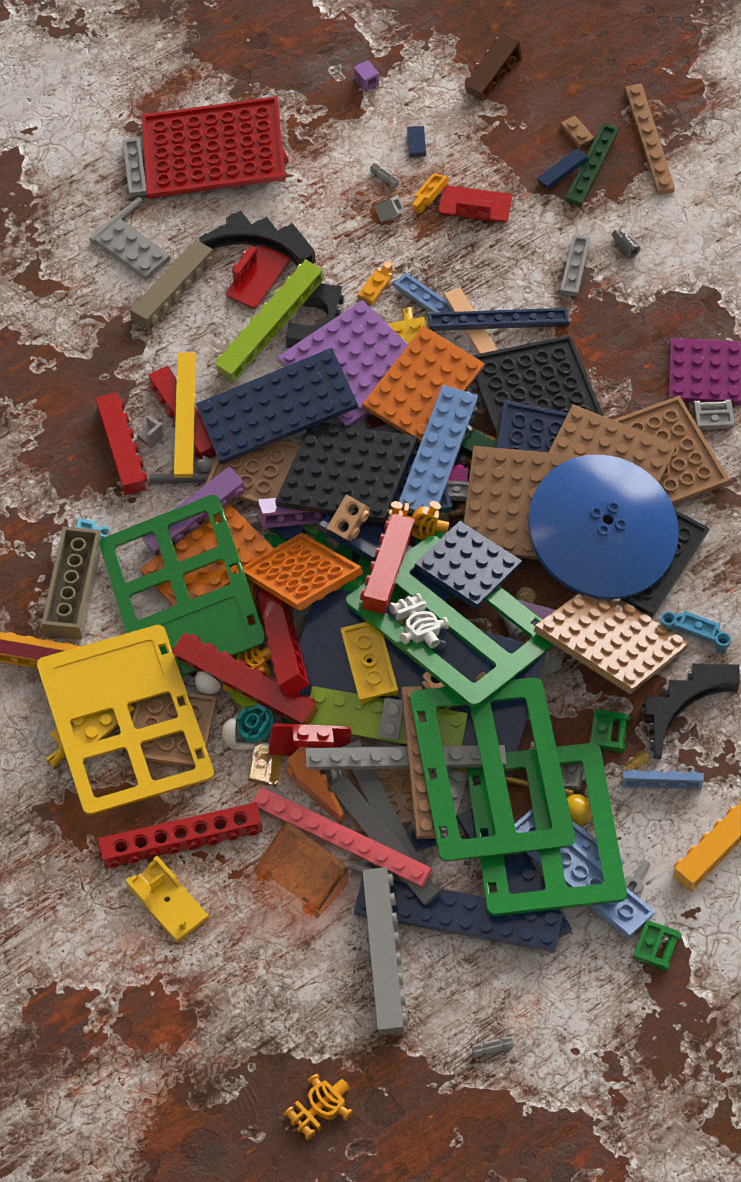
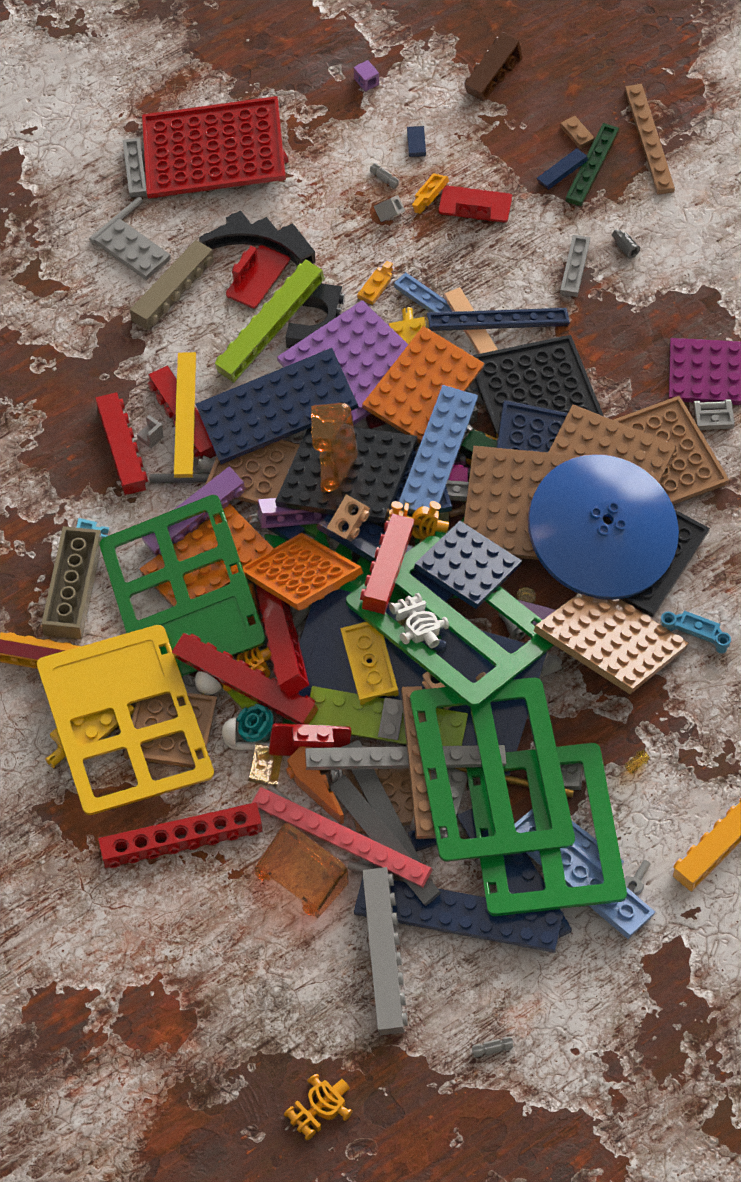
yellow piece [125,856,209,943] -> none
yellow hair [567,794,592,826] -> none
green plate [590,709,630,754] -> none
medium blue plate [622,770,704,790] -> none
green plate [633,920,681,971] -> none
black arch [641,663,740,759] -> none
none -> clear orange windscreen [311,403,358,492]

